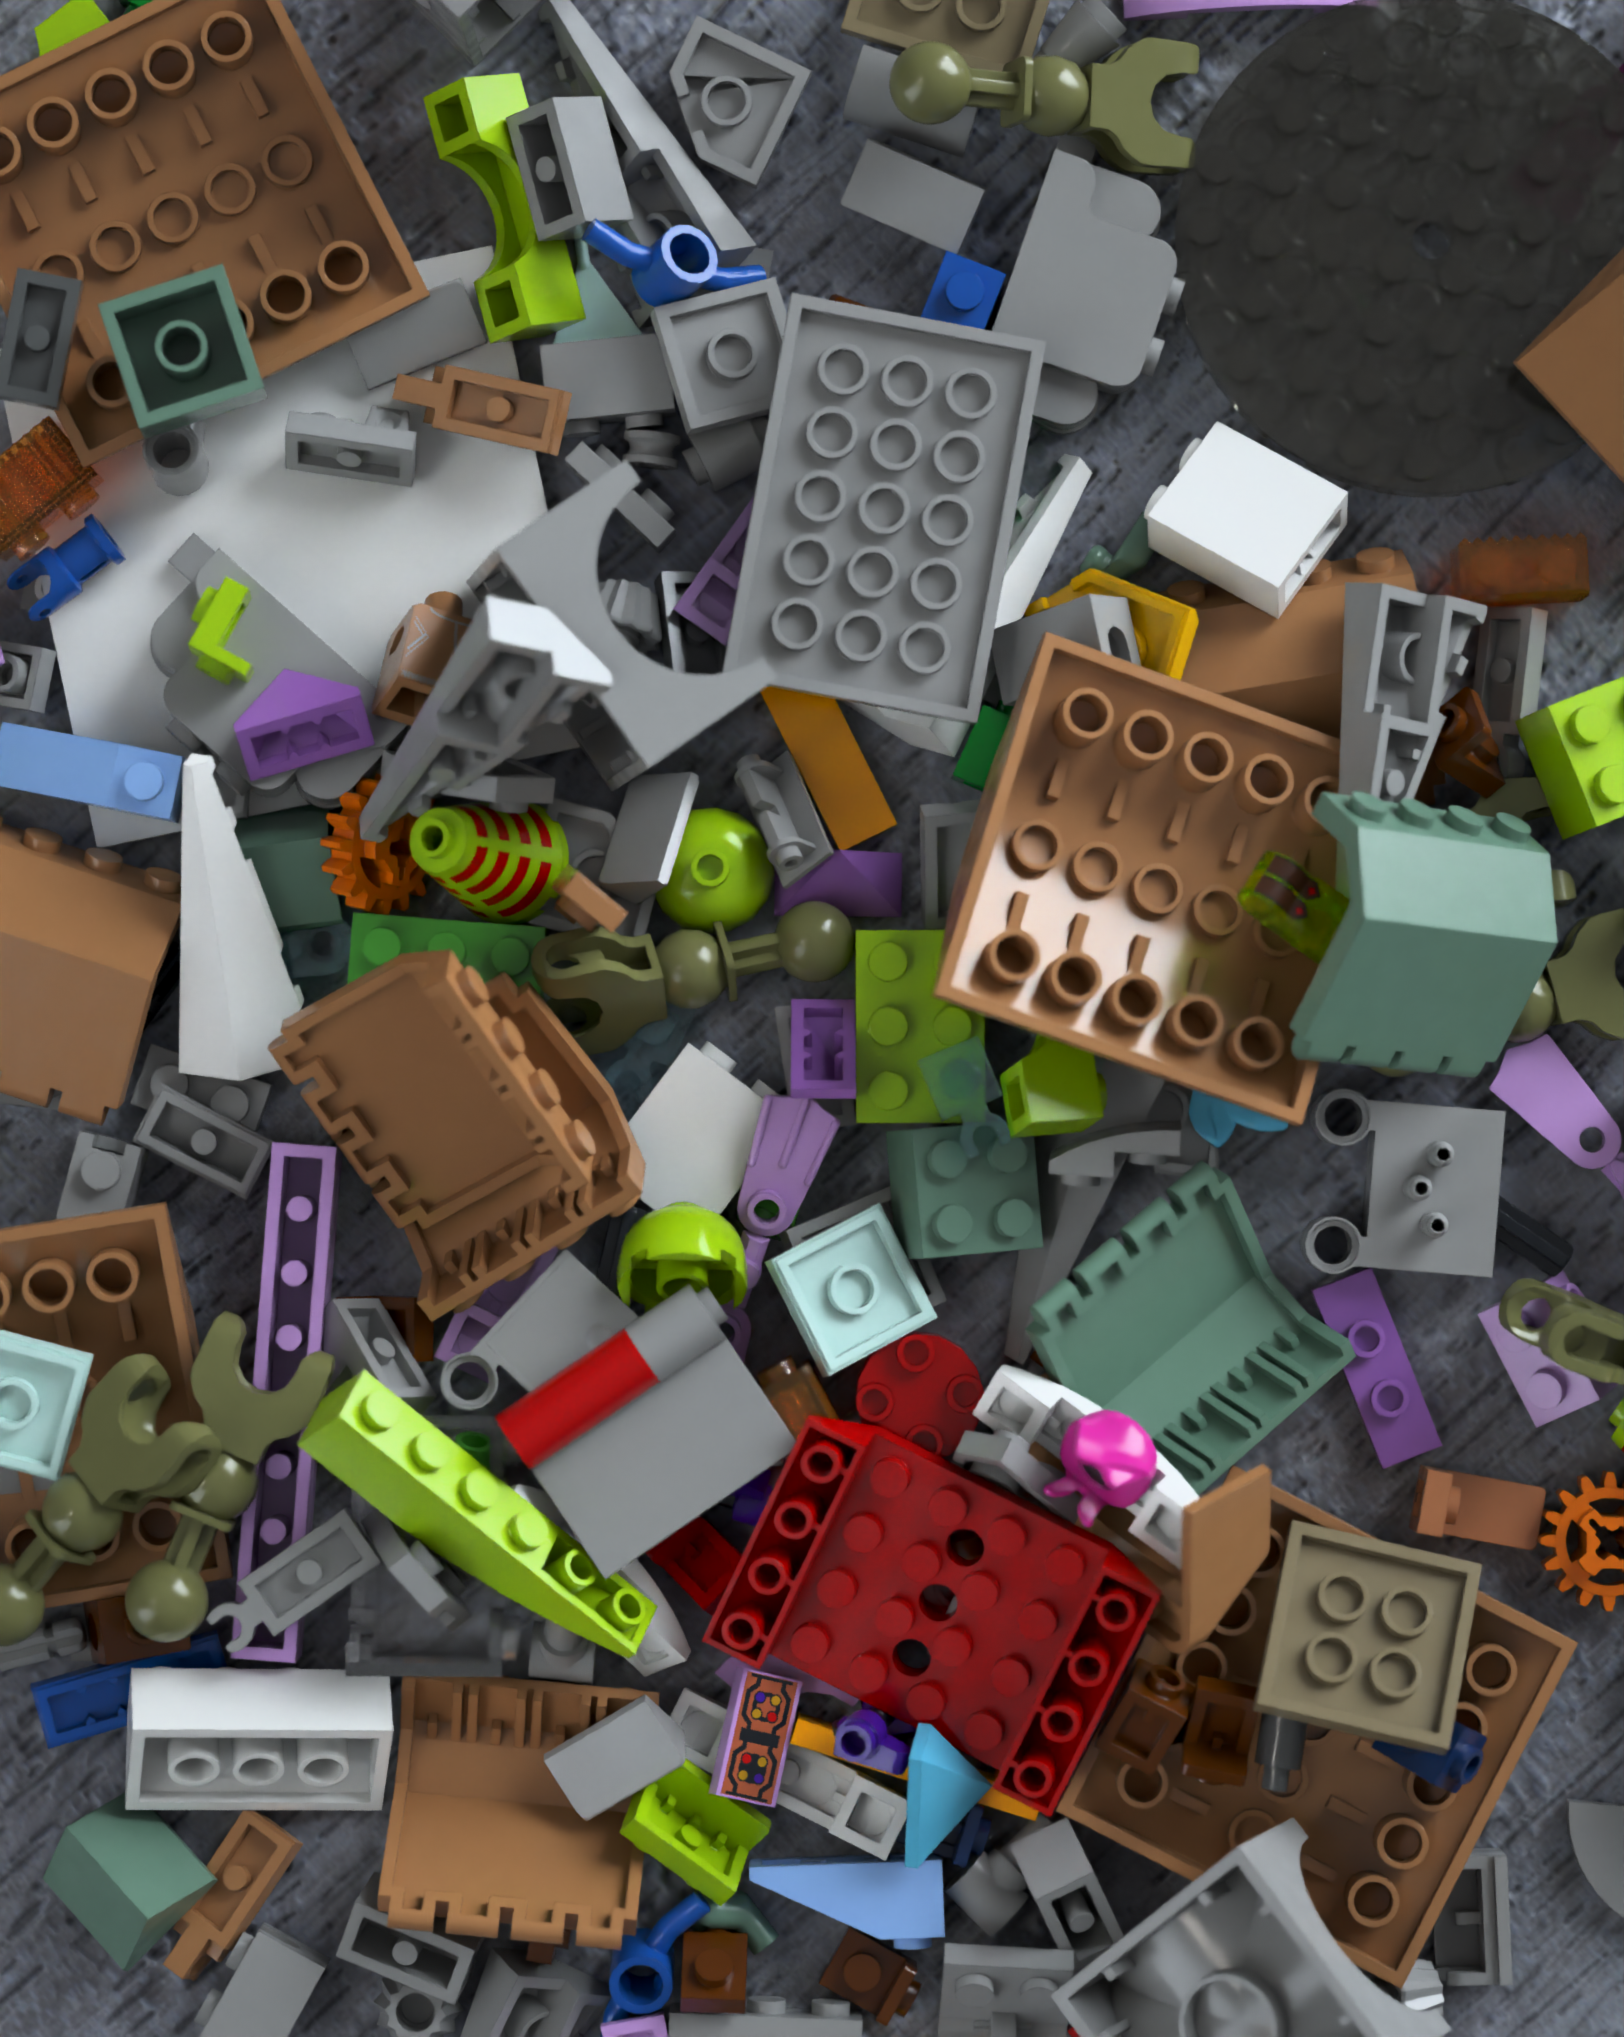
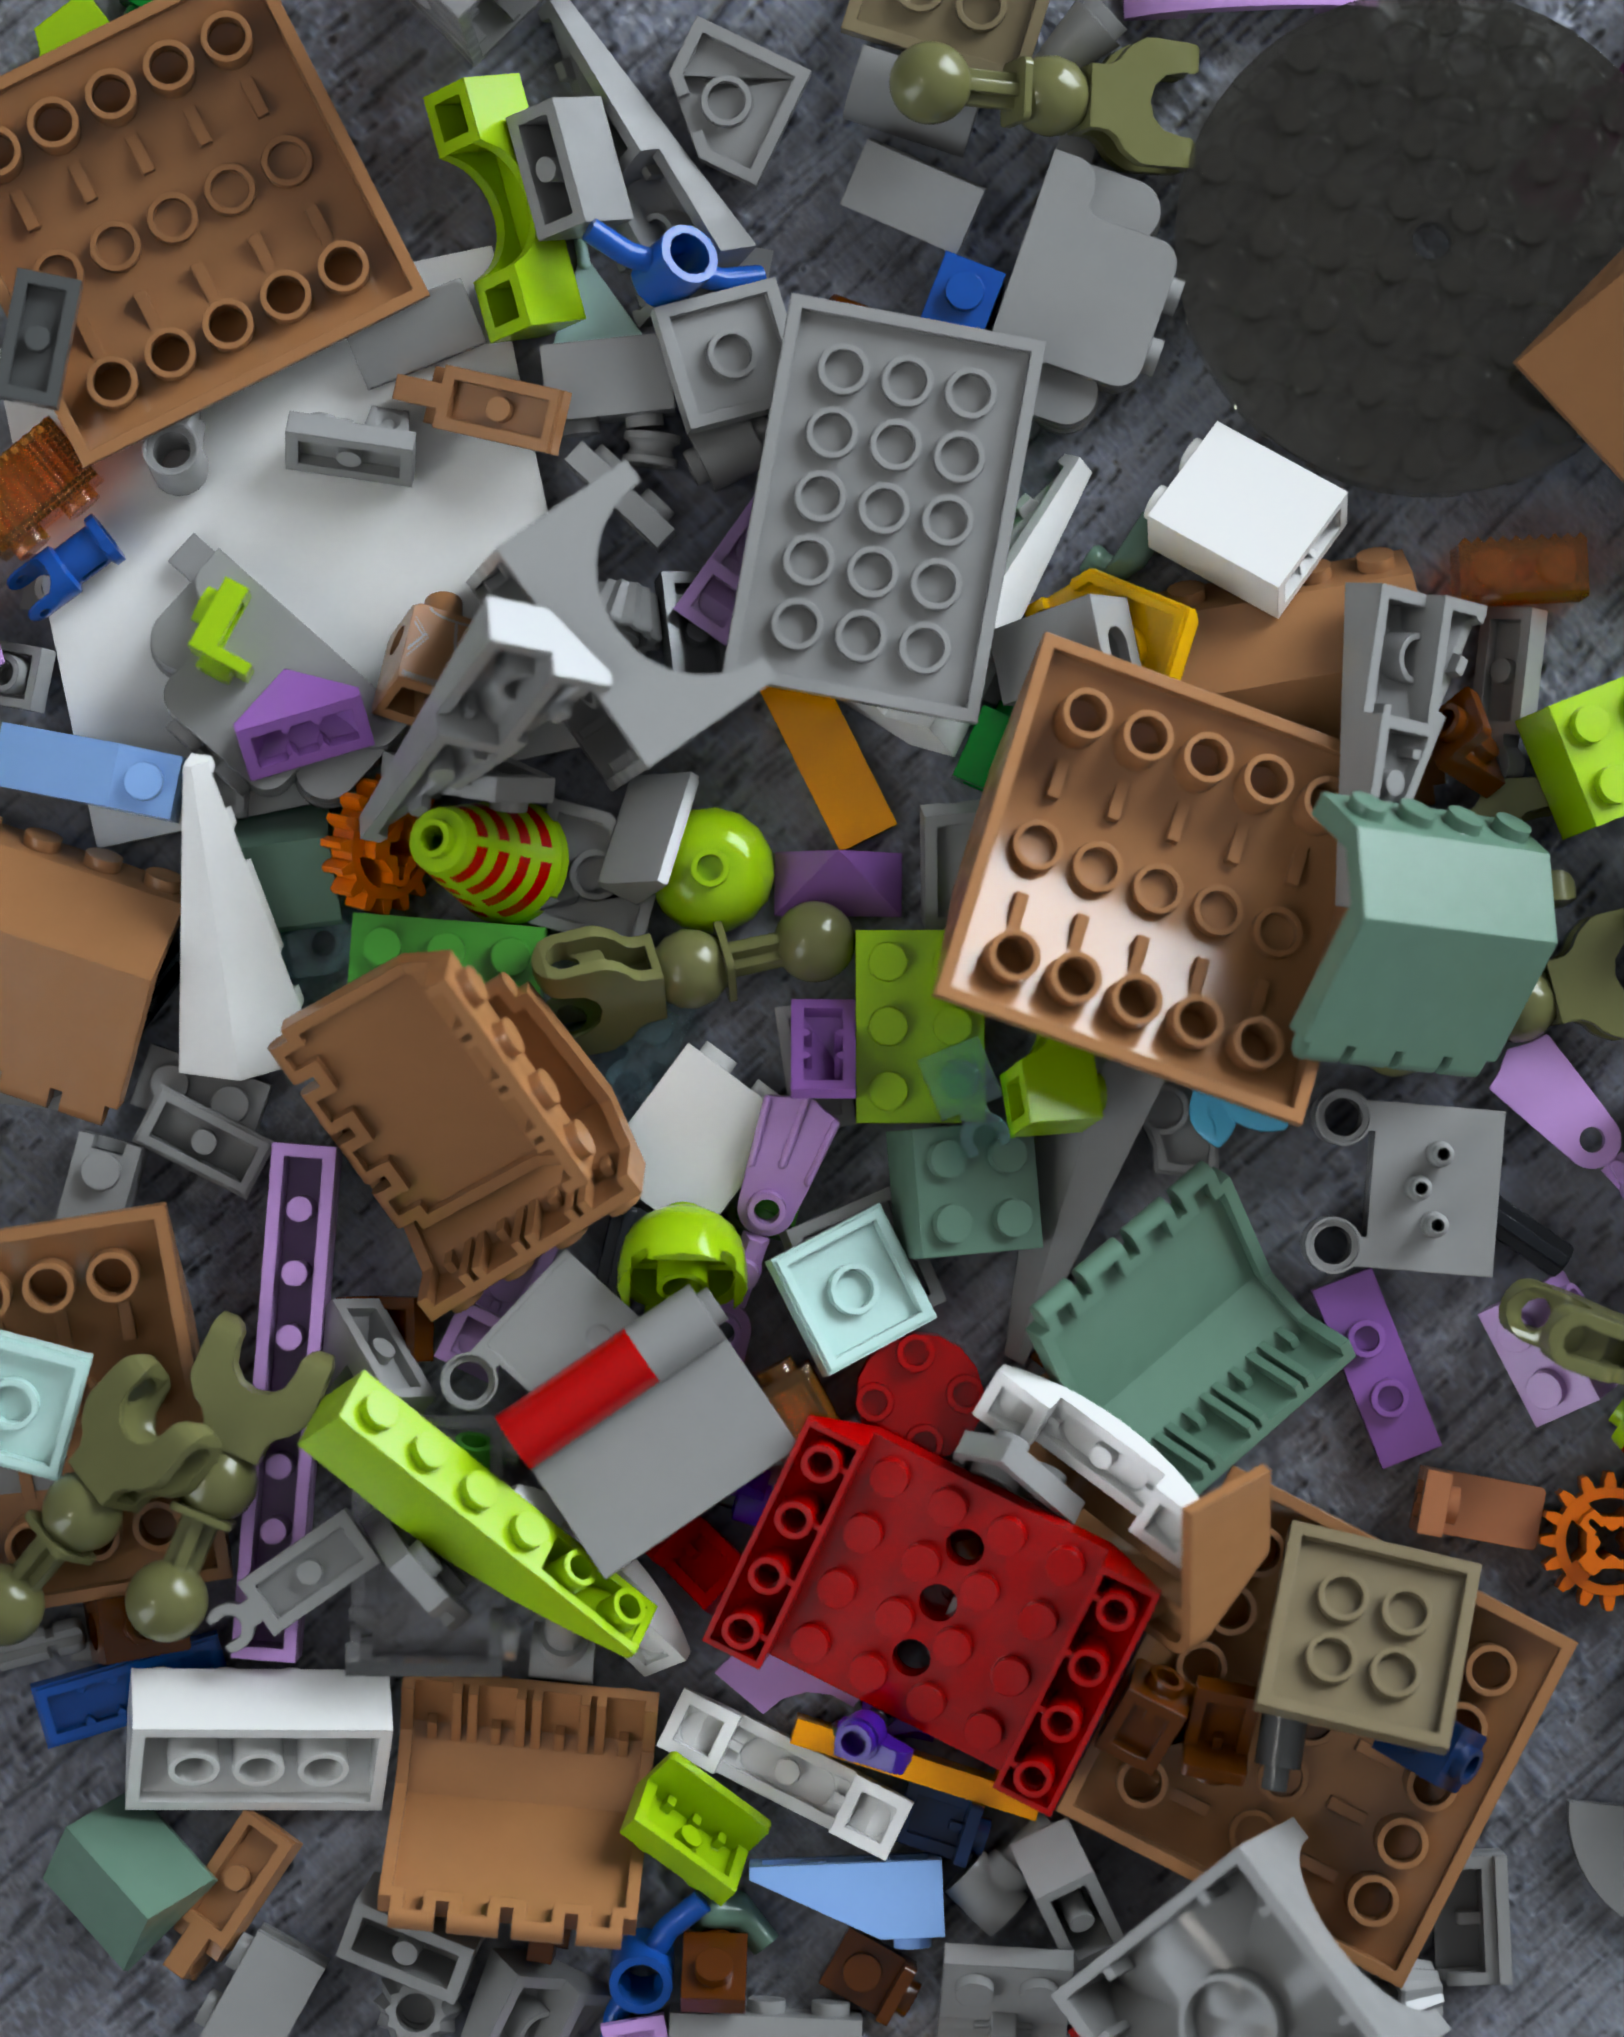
sand green brick [98,263,268,439] -> none
light grey slope [544,1694,686,1821] -> none
medium nougat hinge [552,864,628,933] -> none
tile [709,1667,803,1808] -> none
light grey hinge [734,751,834,889] -> none
medium azure slope [904,1723,993,1868] -> none
dark pink piece [1043,1410,1157,1527] -> none
light grey slope [1048,1121,1182,1187] -> none
clear neon green leg [1237,851,1351,965] -> none

